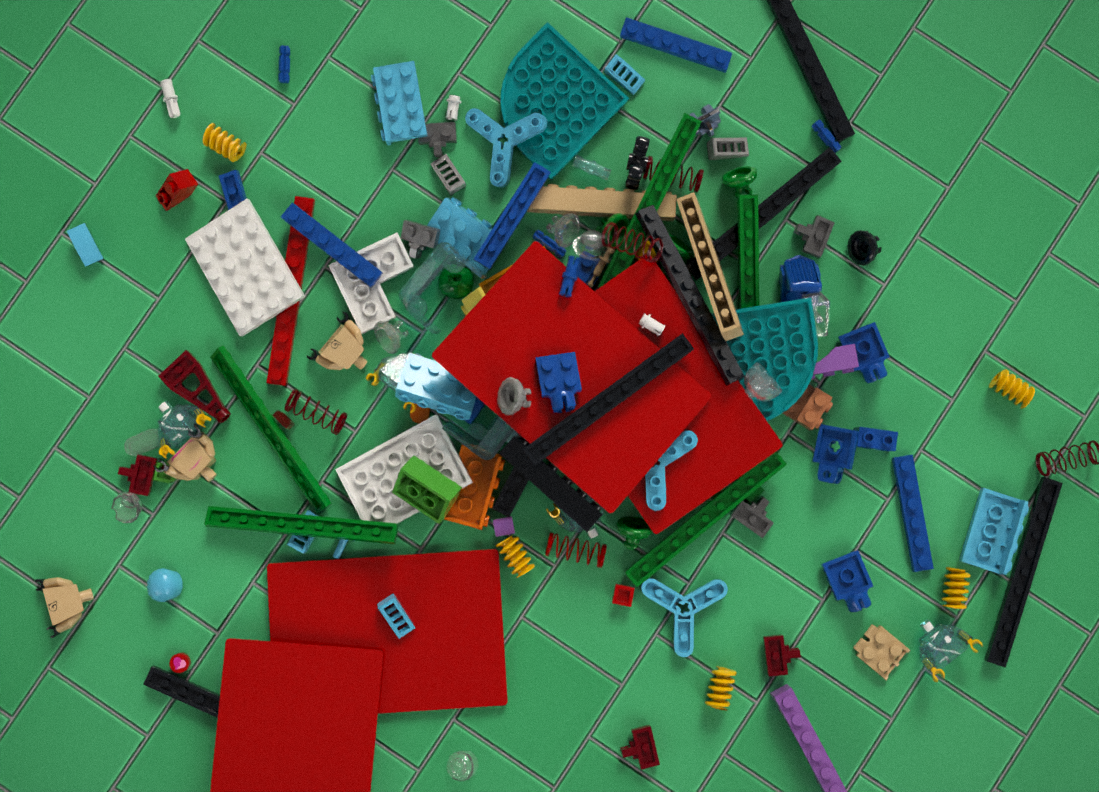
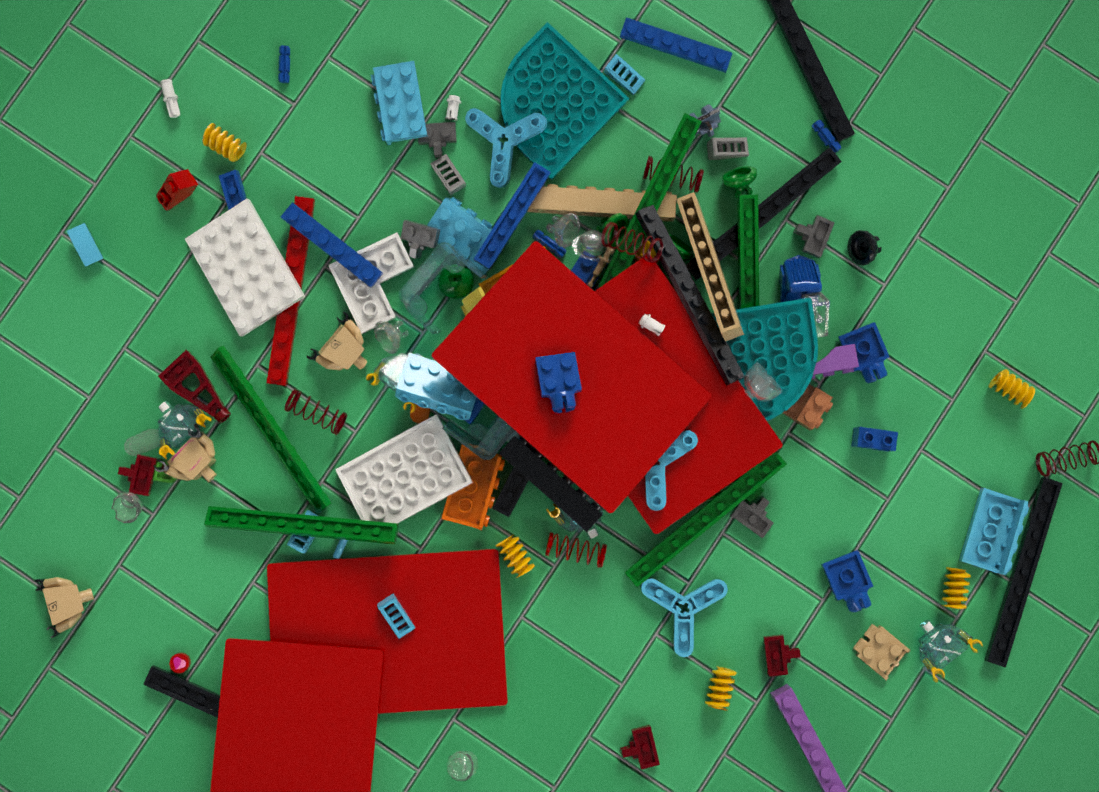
medium azure hair [146,568,183,602] -> none
clear red tile [273,410,294,429] -> none
bright green slope [392,455,462,524] -> none
medium lavender slope [493,516,515,537] -> none
light grey hair [497,377,531,415] -> none
black plate [522,333,694,466] -> none
blue pin [559,256,581,297] -> none
clear light blue pin [572,155,611,181] -> none
red plate [612,583,635,607] -> none
green hair [616,517,652,550] -> none
black gear [625,136,650,190] -> none
blue plate [813,424,859,484] -> none
blue plate [892,455,934,572] -> none

